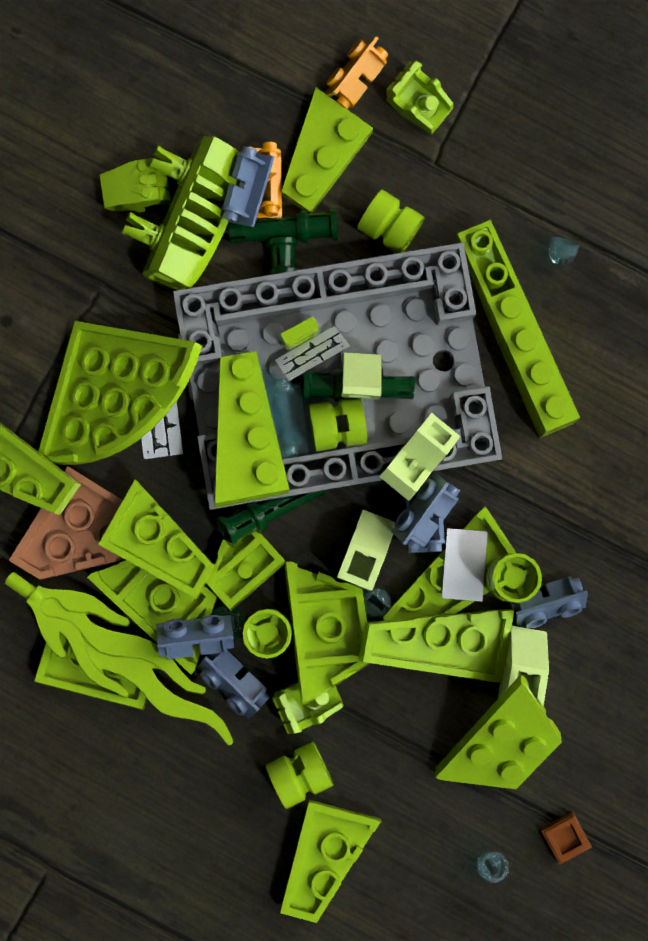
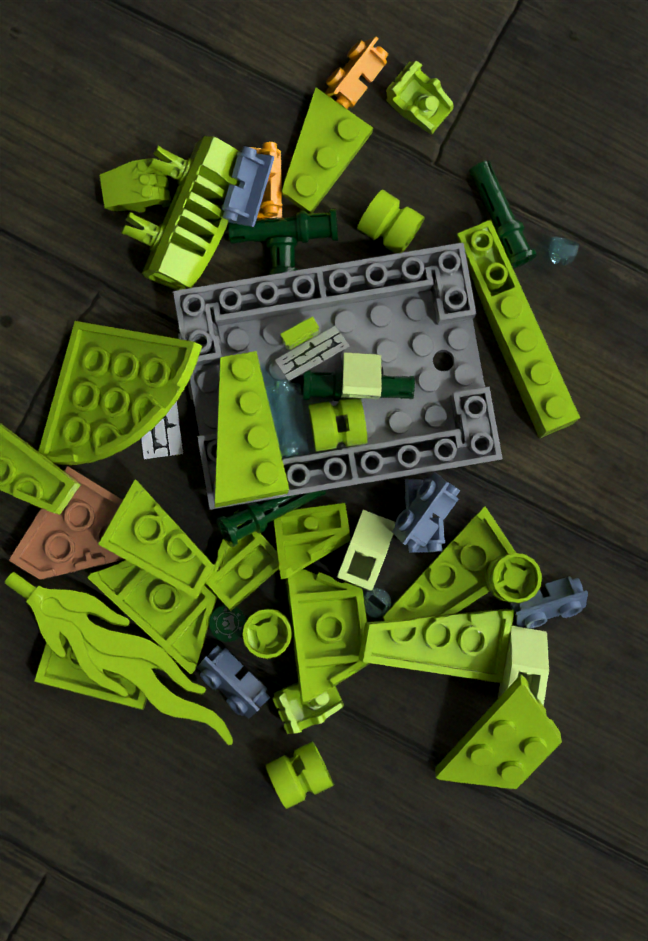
sand blue hinge [156,615,234,660] -> none
lime wing [280,800,381,923] -> none
yellowish green slope [380,413,461,501] -> none
white sticker [442,528,487,601] -> none
clear light blue hinge [476,851,509,883] -> none
dark orange tile [540,812,592,865] -> none
none -> lime wing [274,503,351,579]
none -> dark green pin [469,161,537,269]

